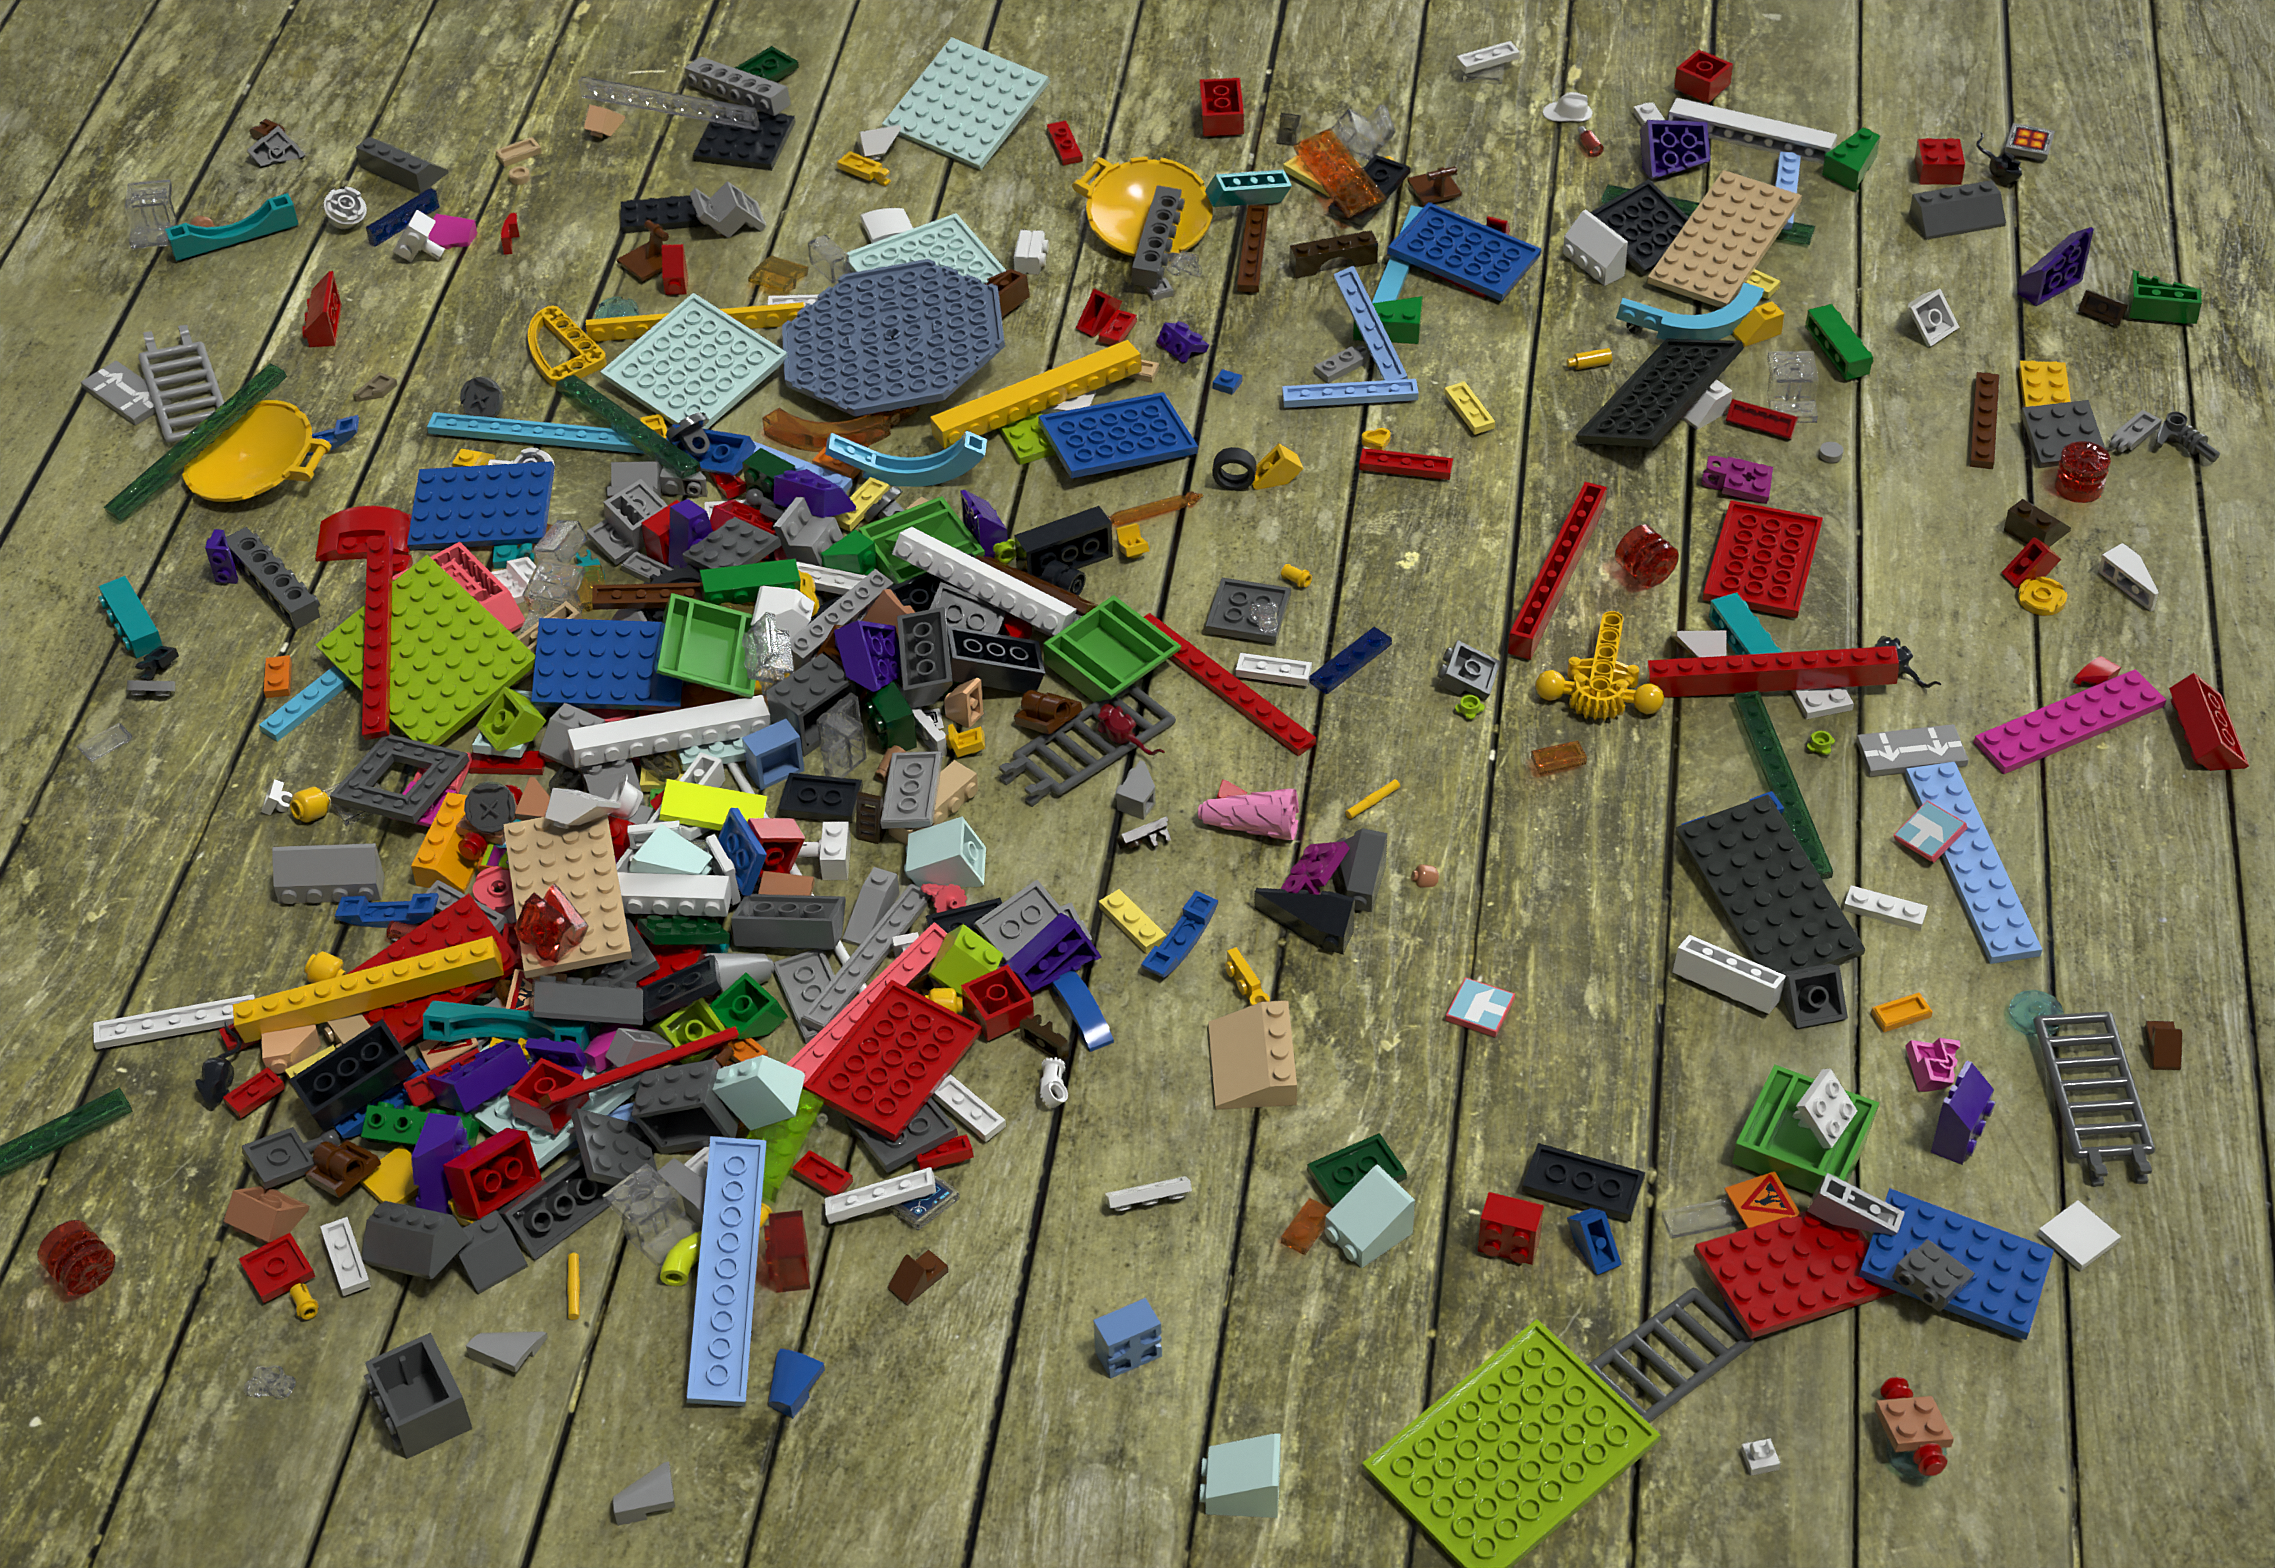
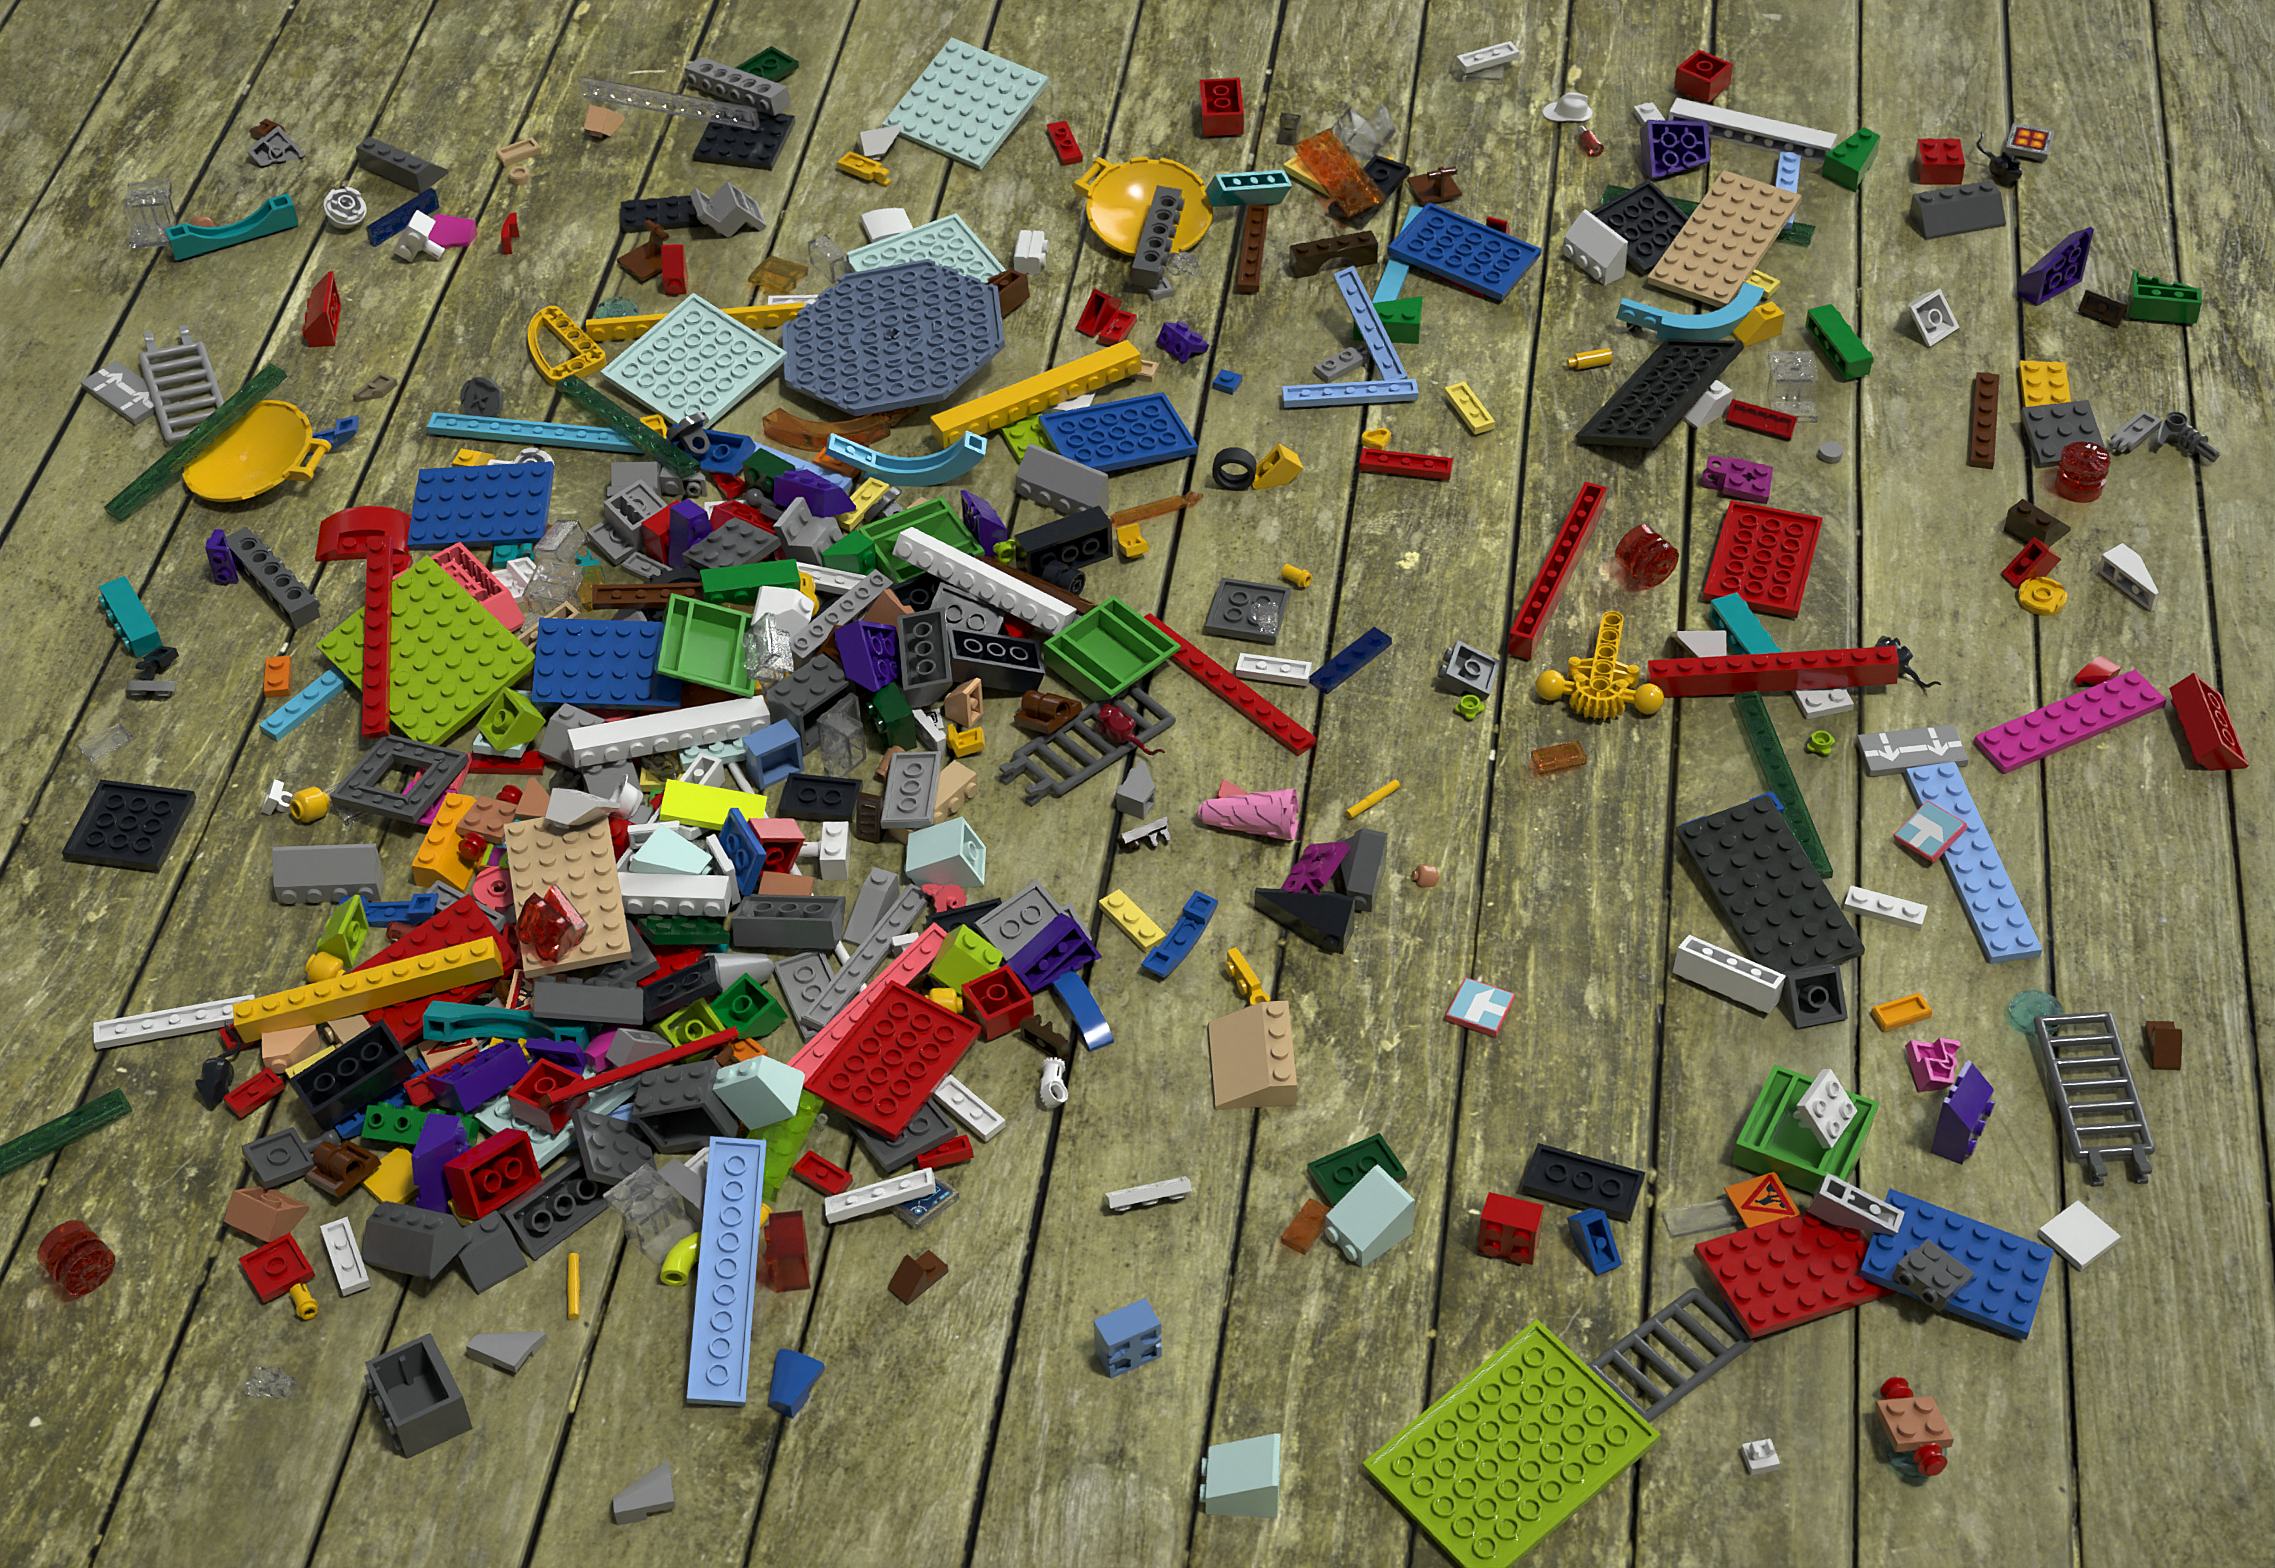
dark grey tile [464,781,516,833] -> none
none -> black plate [62,779,196,871]
none -> lime slope [317,895,370,968]
none -> light grey slope [1016,443,1109,515]

